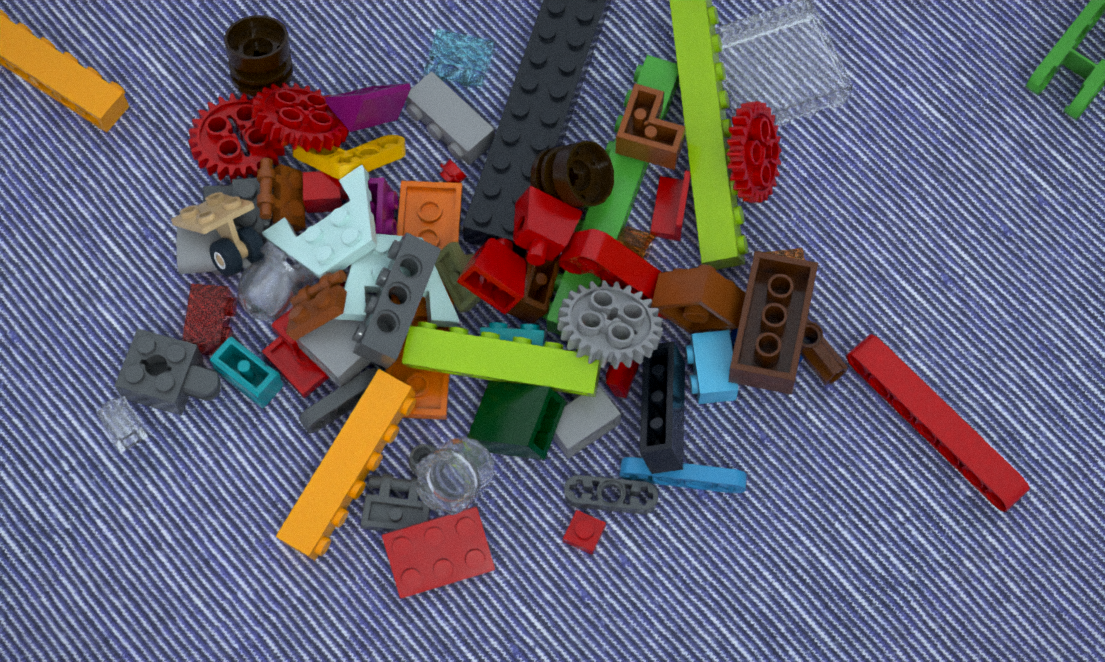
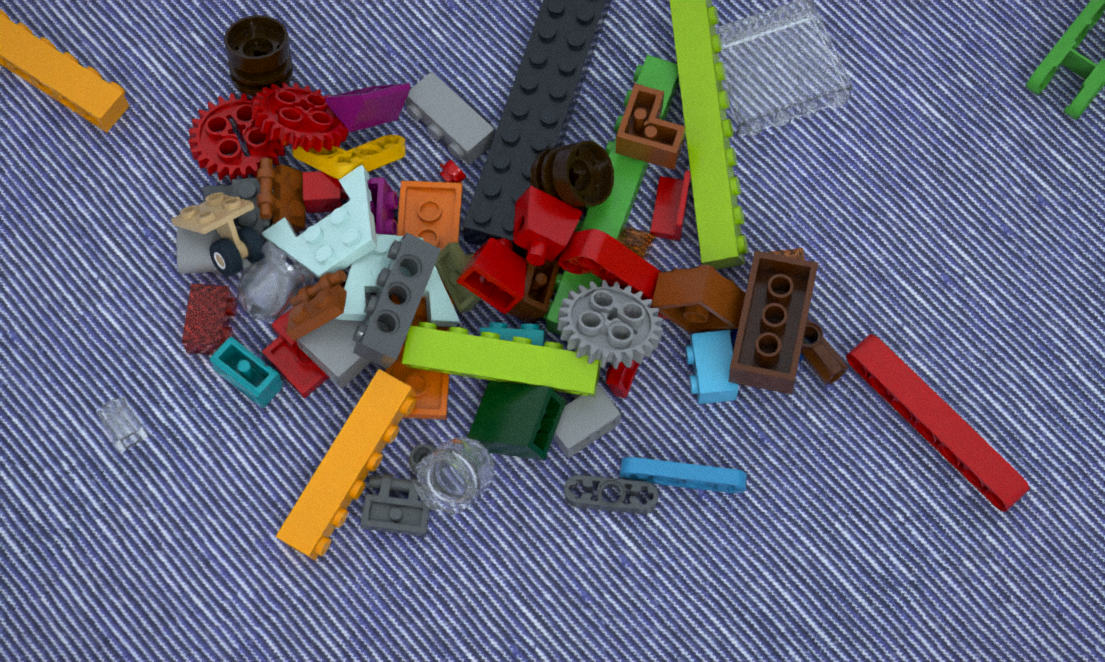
dark grey brick [114,328,221,416] -> none
dark grey beam [299,368,378,433] -> none
red plate [381,506,495,599] -> none
clear light blue plate [424,29,495,87] -> none
red plate [563,510,606,555] -> none
black brick [640,341,685,474] -> none
red gear [726,101,782,203] -> none

